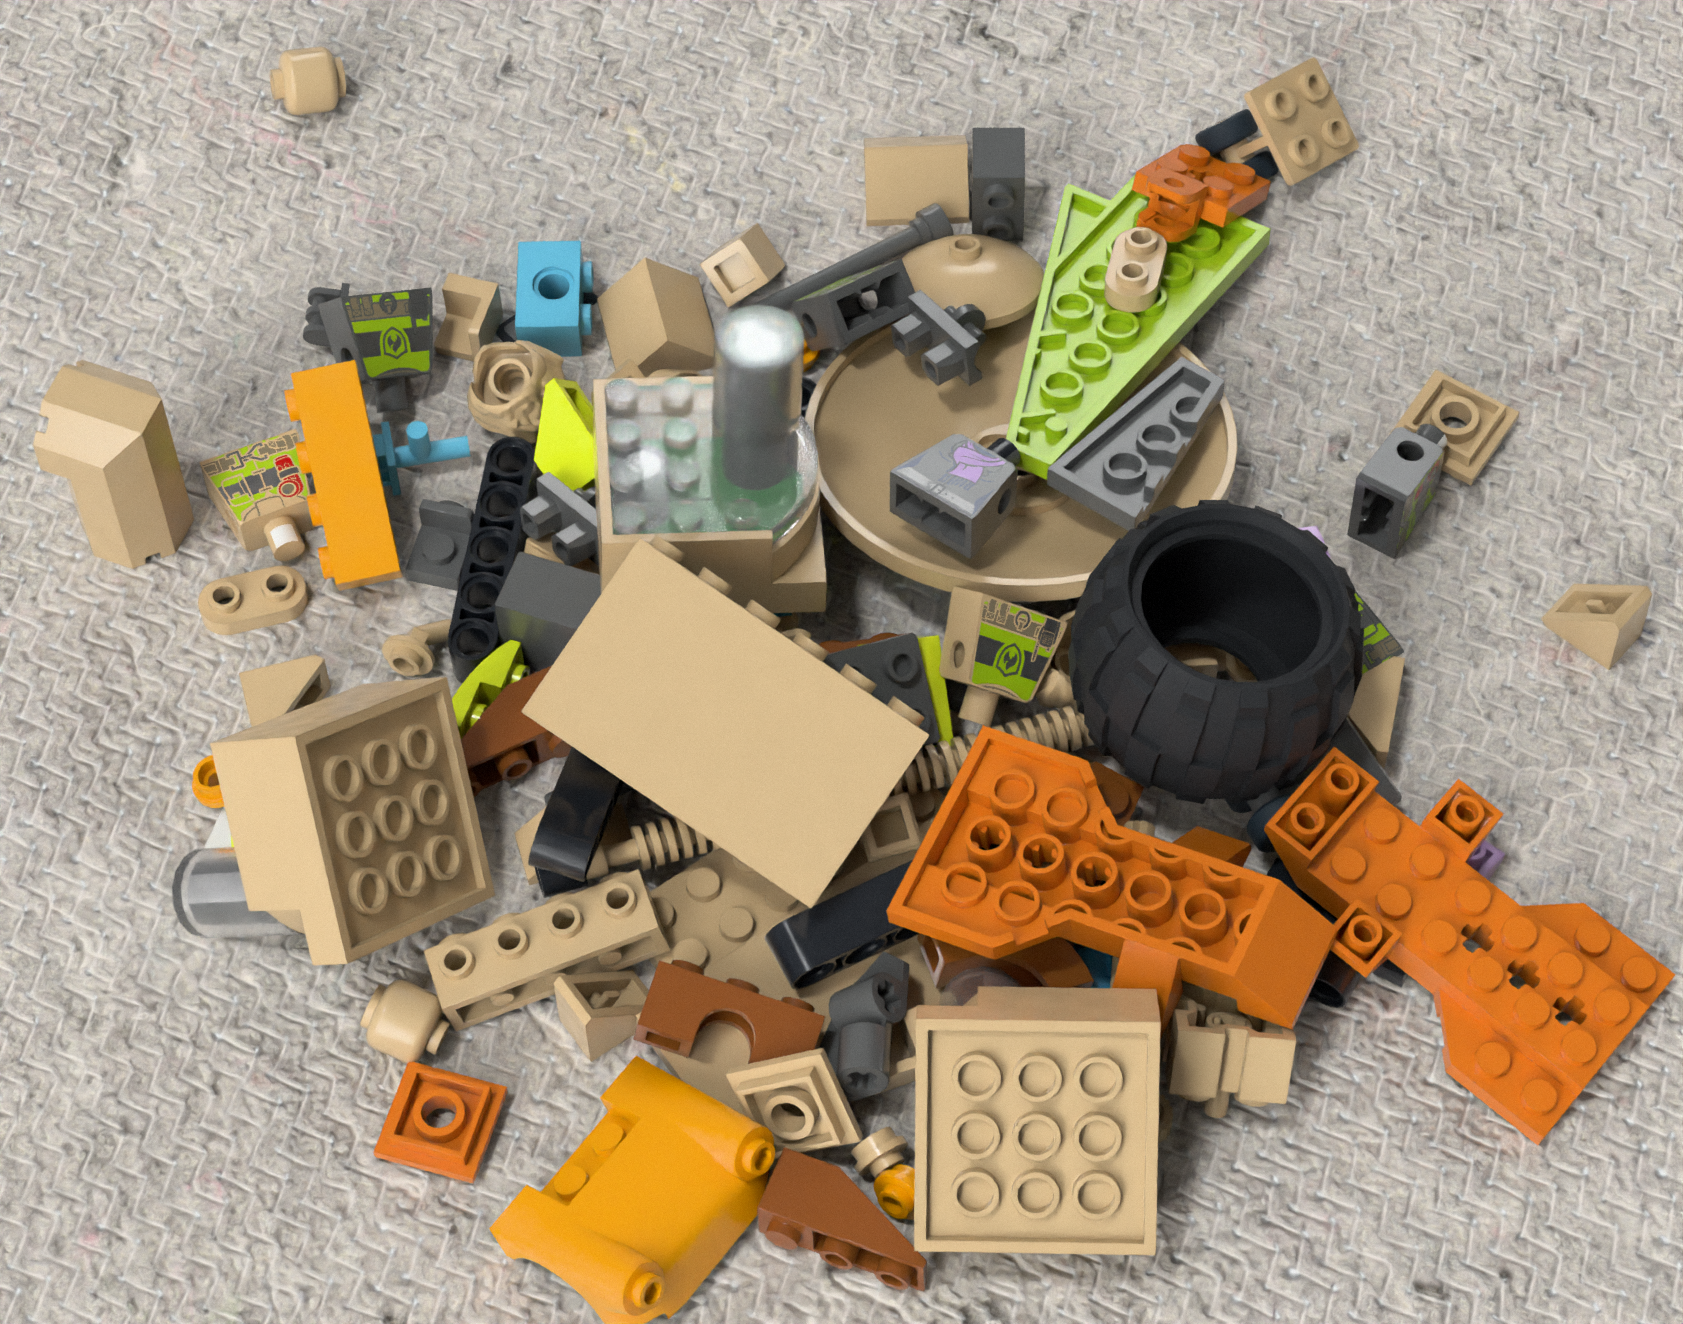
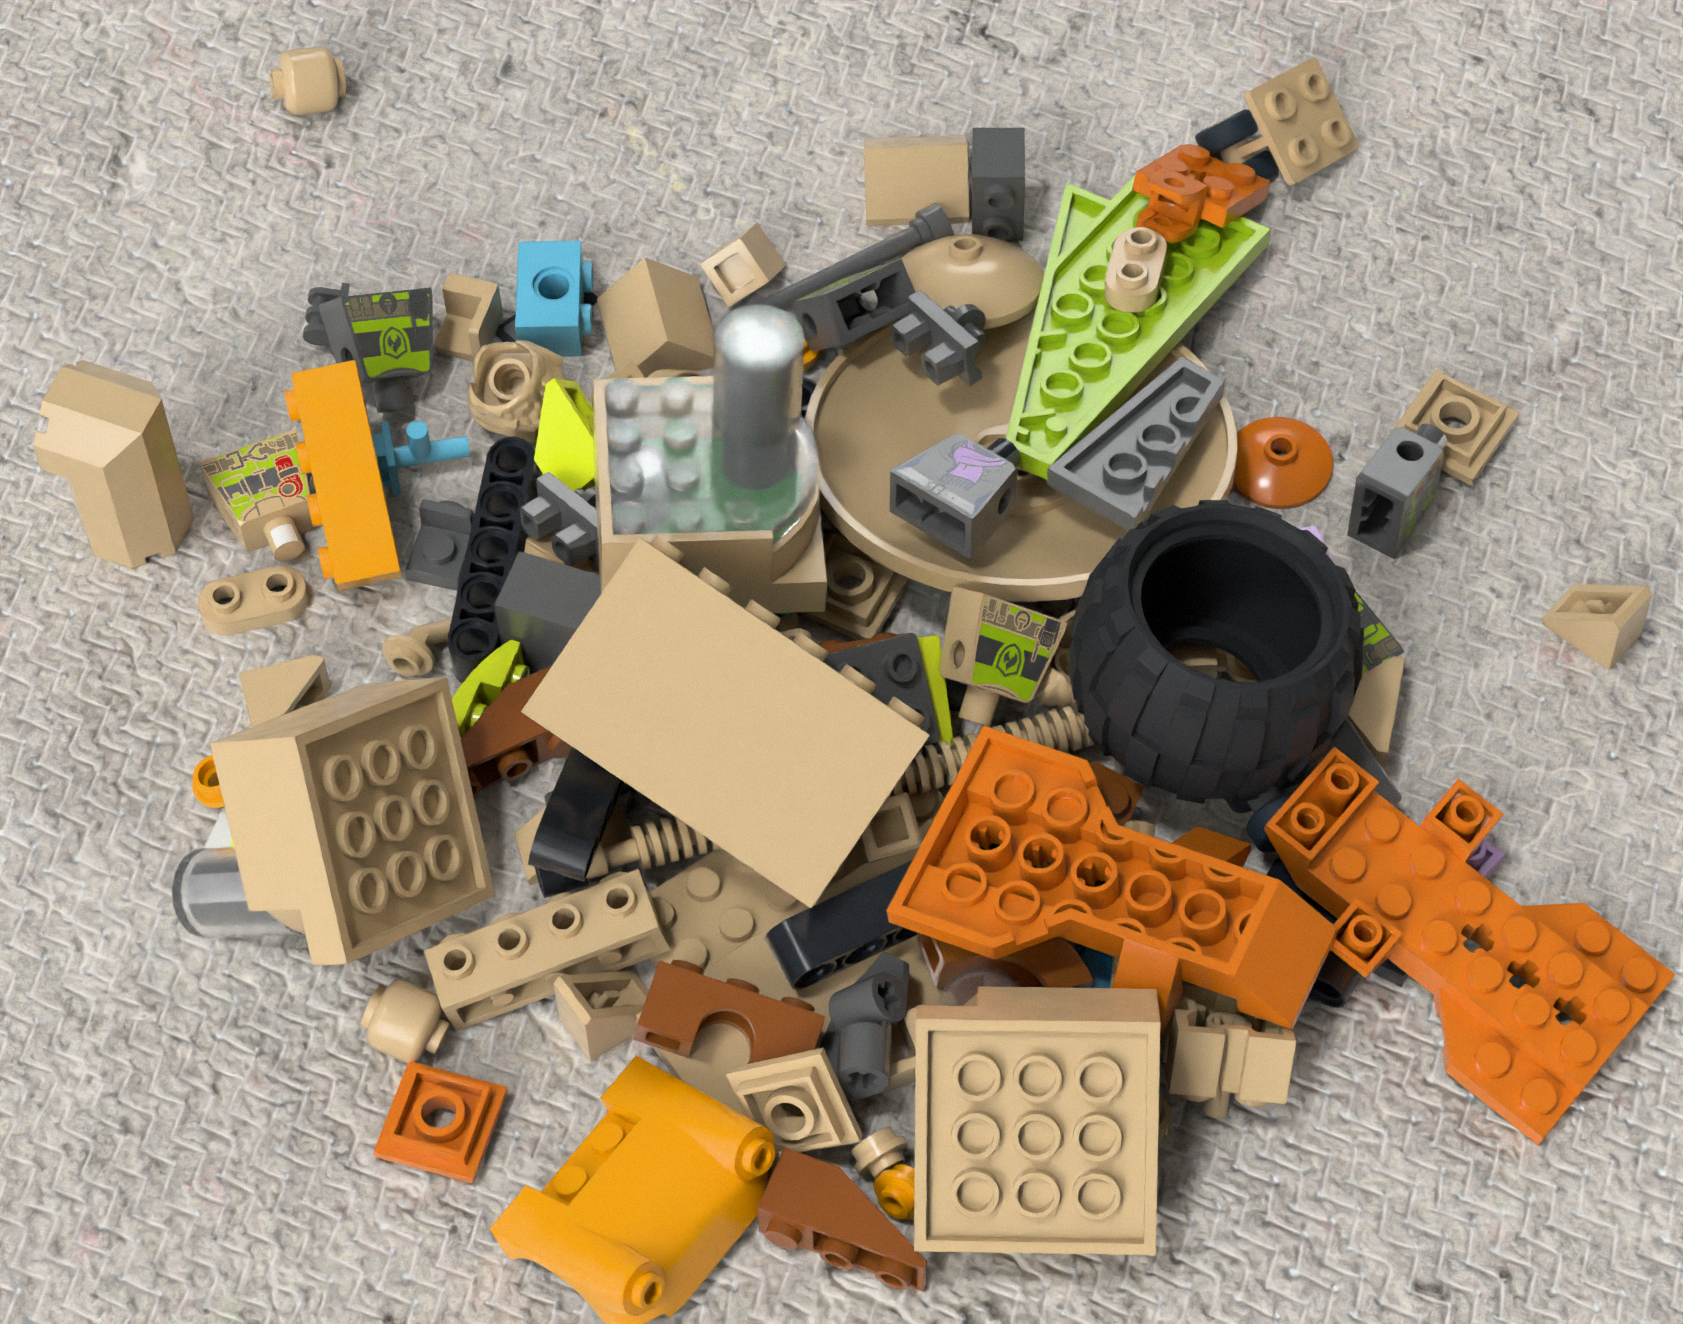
none -> tan piece [796,529,910,640]
none -> orange dish [1233,417,1333,509]

